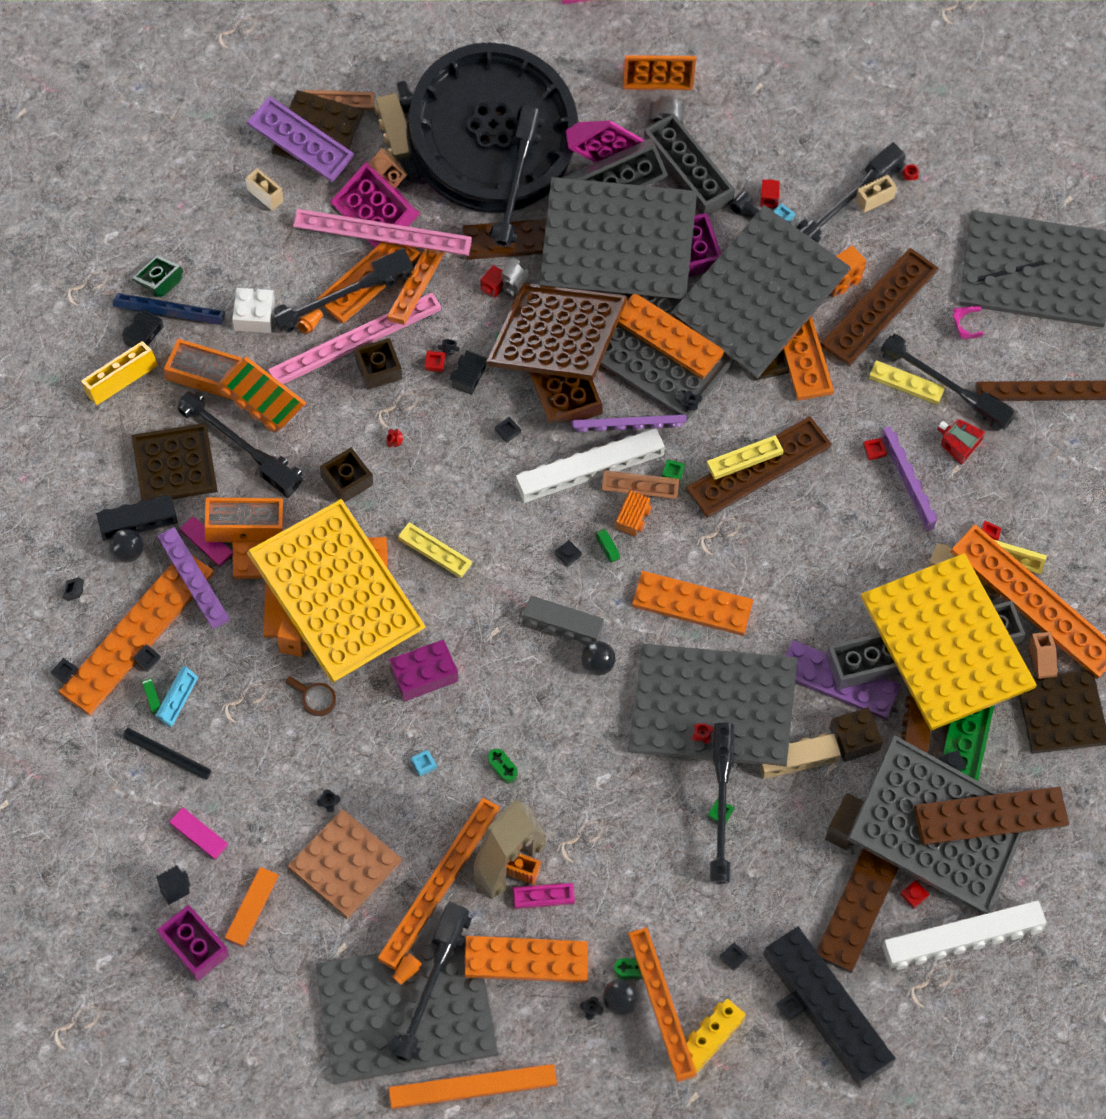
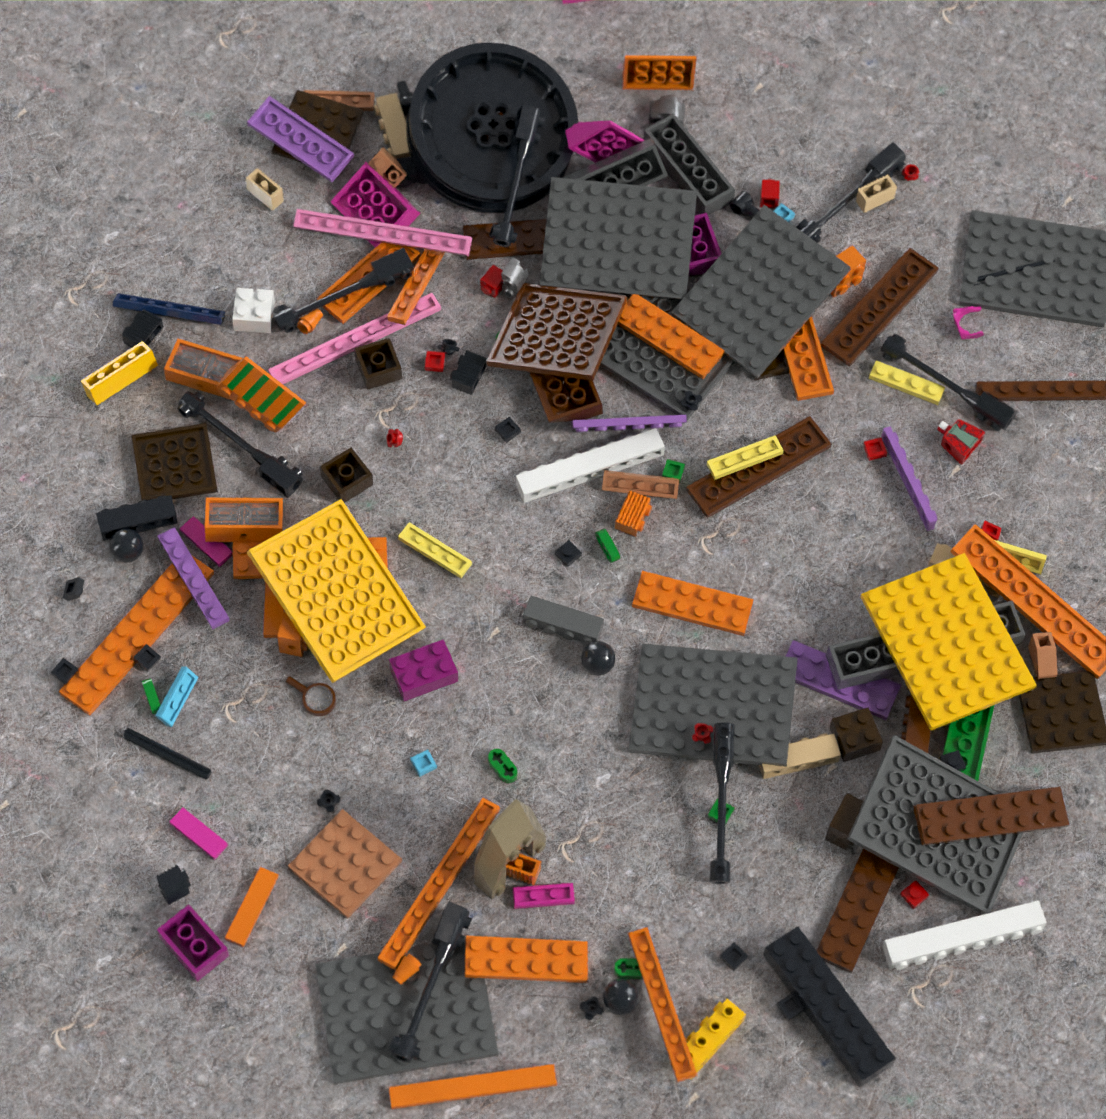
dark green slope [132,255,183,297] -> none

